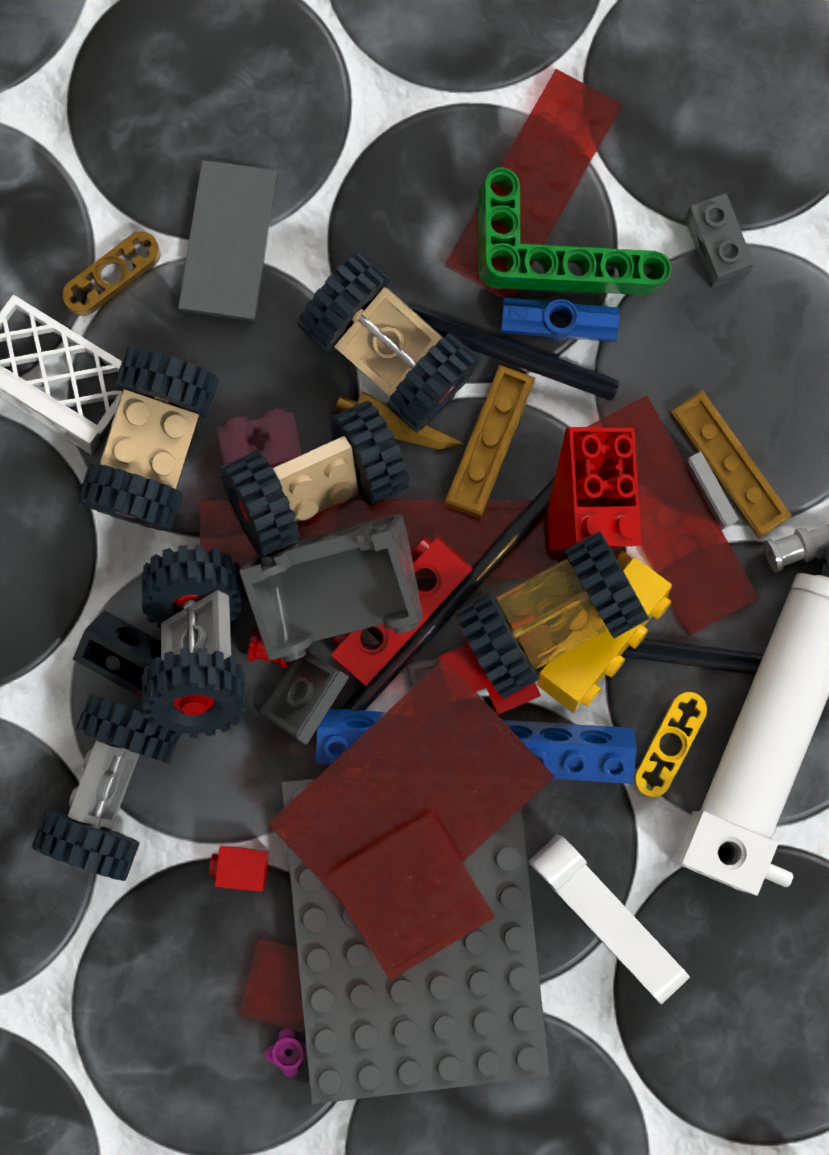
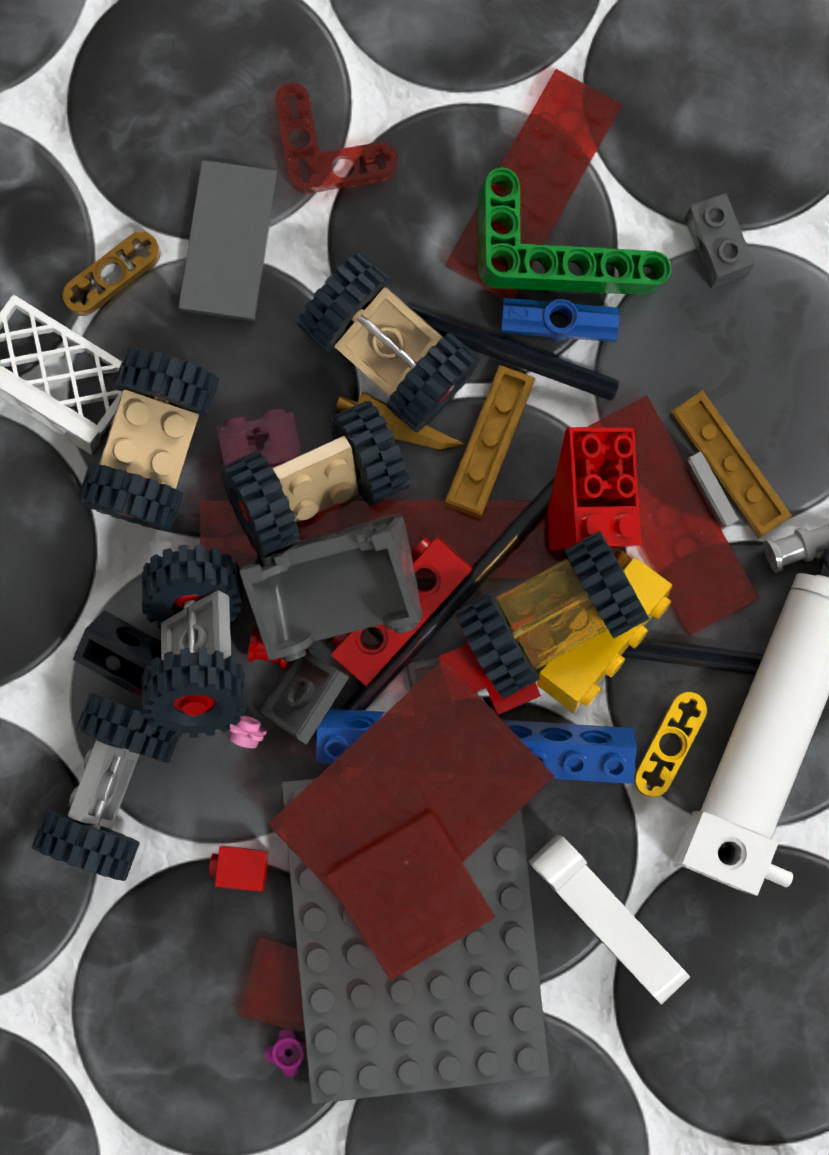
none -> bright pink plate [227,715,267,748]
none -> clear red beam [276,82,398,194]

